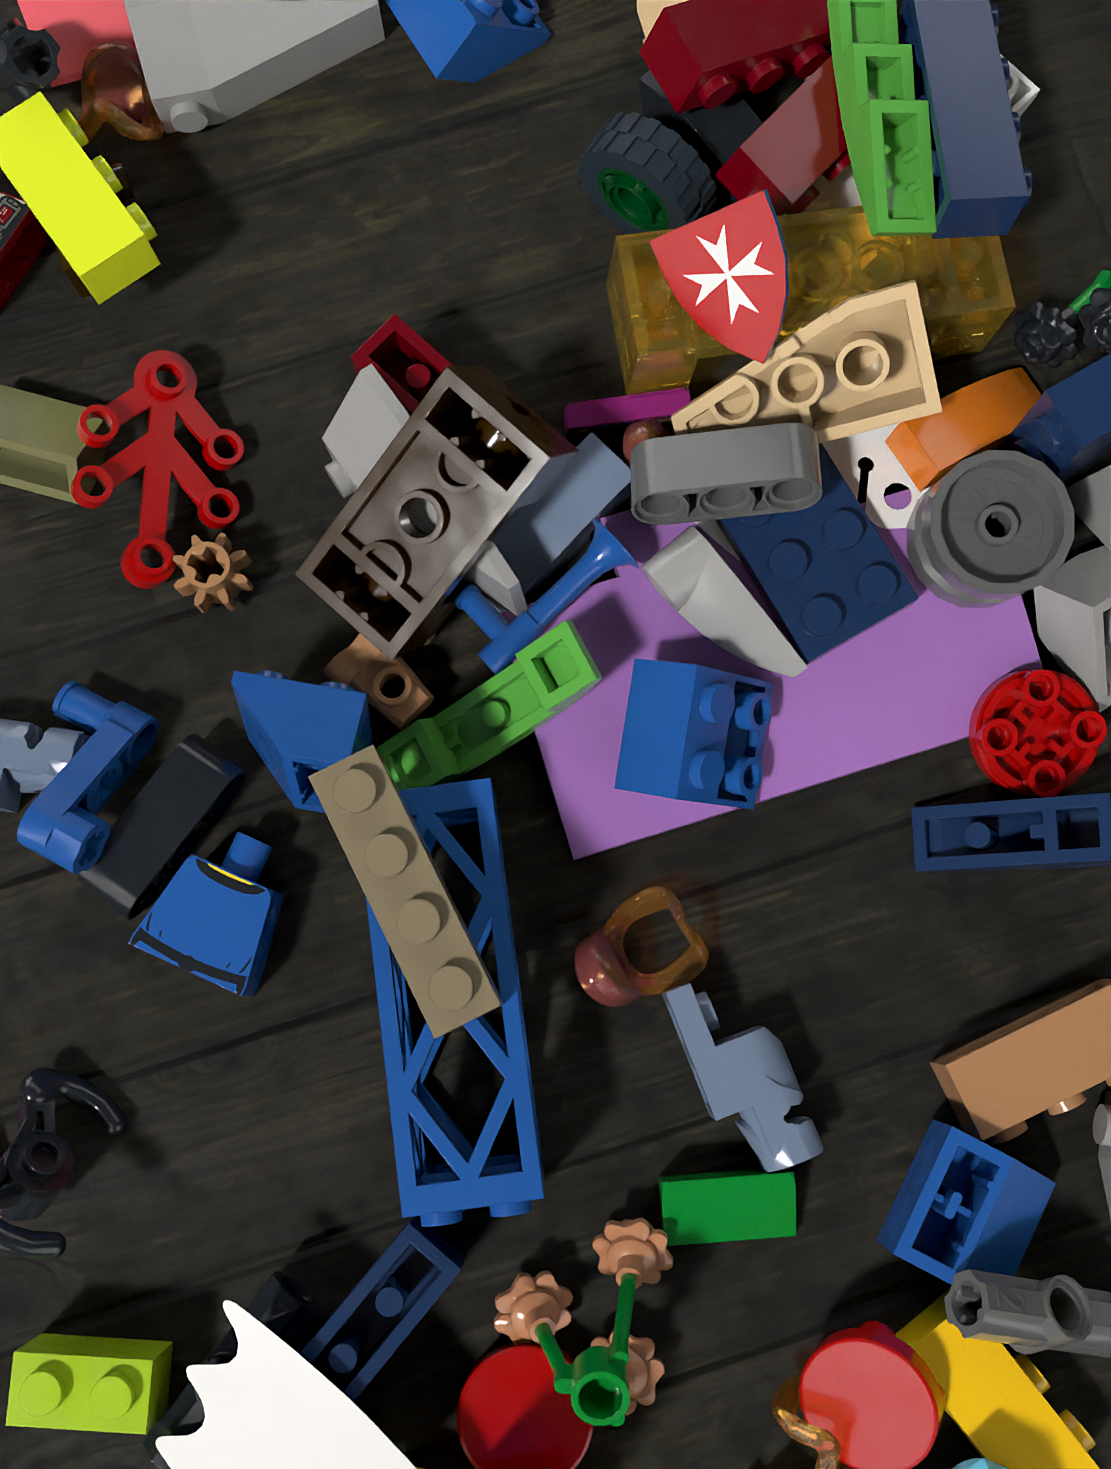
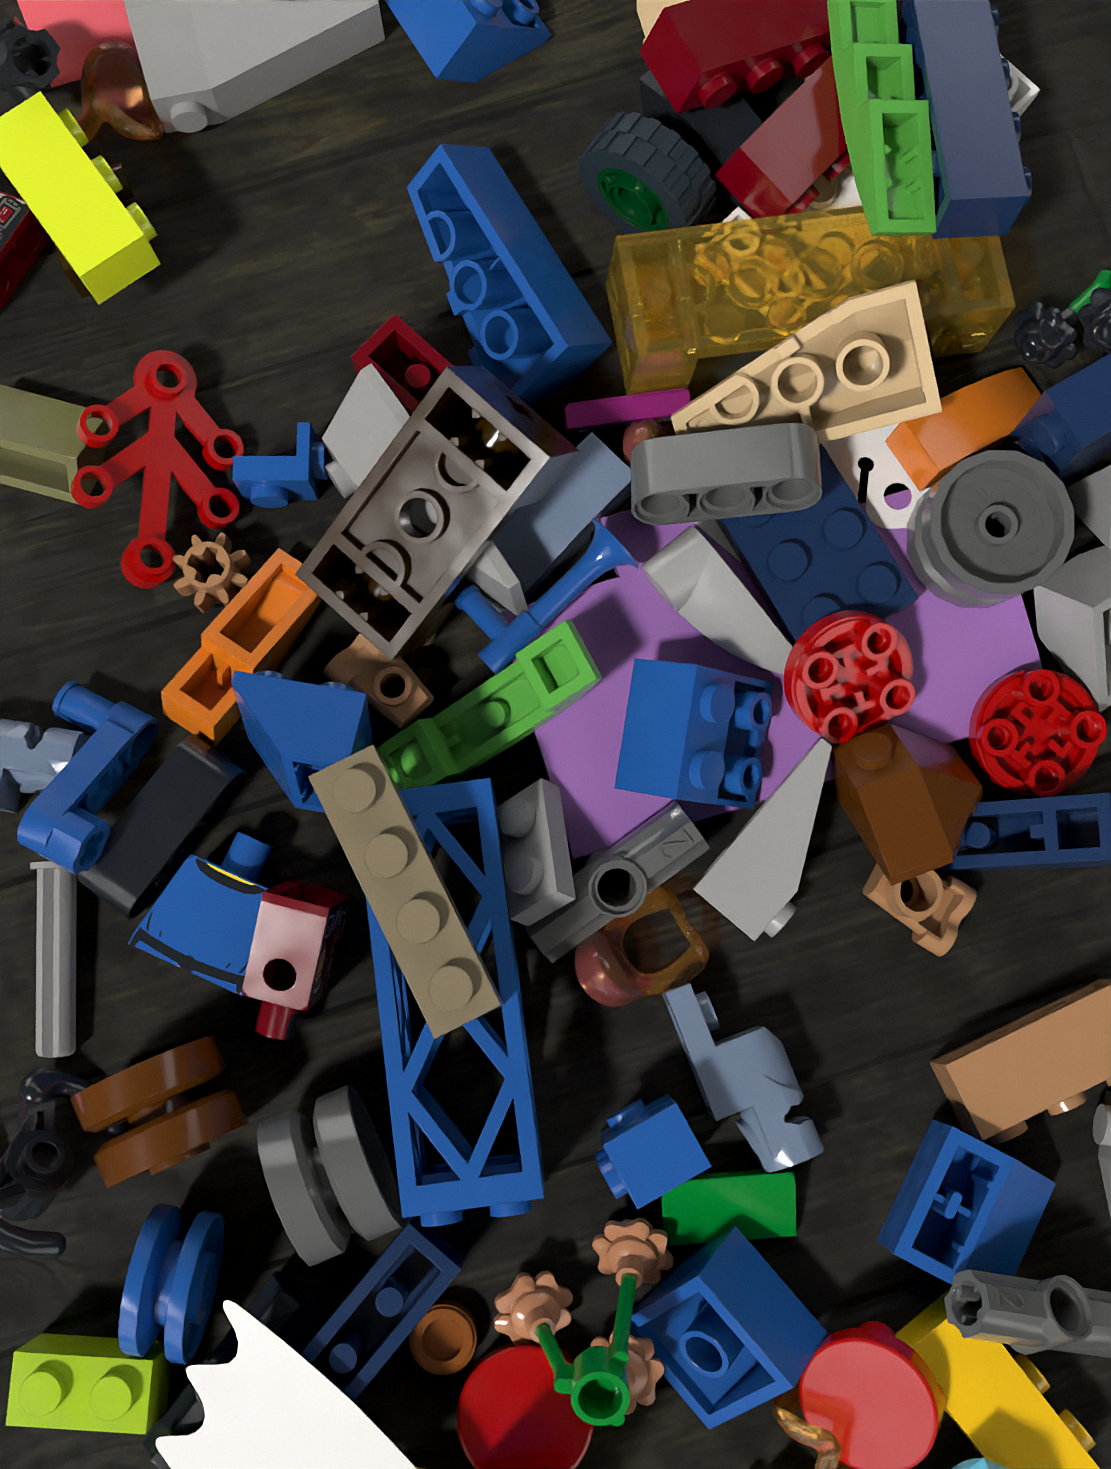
shield [649,189,789,364] -> none
none -> light grey axle [30,861,77,1058]
none -> reddish brown wheel [71,1036,249,1189]
none -> blue wheel [118,1203,225,1365]
none -> orange slope [161,548,322,747]
none -> blue bracket [232,422,329,508]
none -> torso [242,879,352,1040]
none -> dark grey wheel [257,1085,405,1267]
none -> blue wedge [407,144,613,406]
none -> dark orange tile [409,1300,478,1375]
none -> light grey plate [497,778,576,926]
none -> dark grey piece [523,801,710,963]
none -> blue brick [595,1094,712,1210]
none -> blue slope [630,1226,828,1430]
none -> light grey slope [693,738,832,941]
none -> red tile [784,610,916,744]
none -> reddish brown slope [830,724,983,886]
none -> medium nougat plate [863,863,977,956]

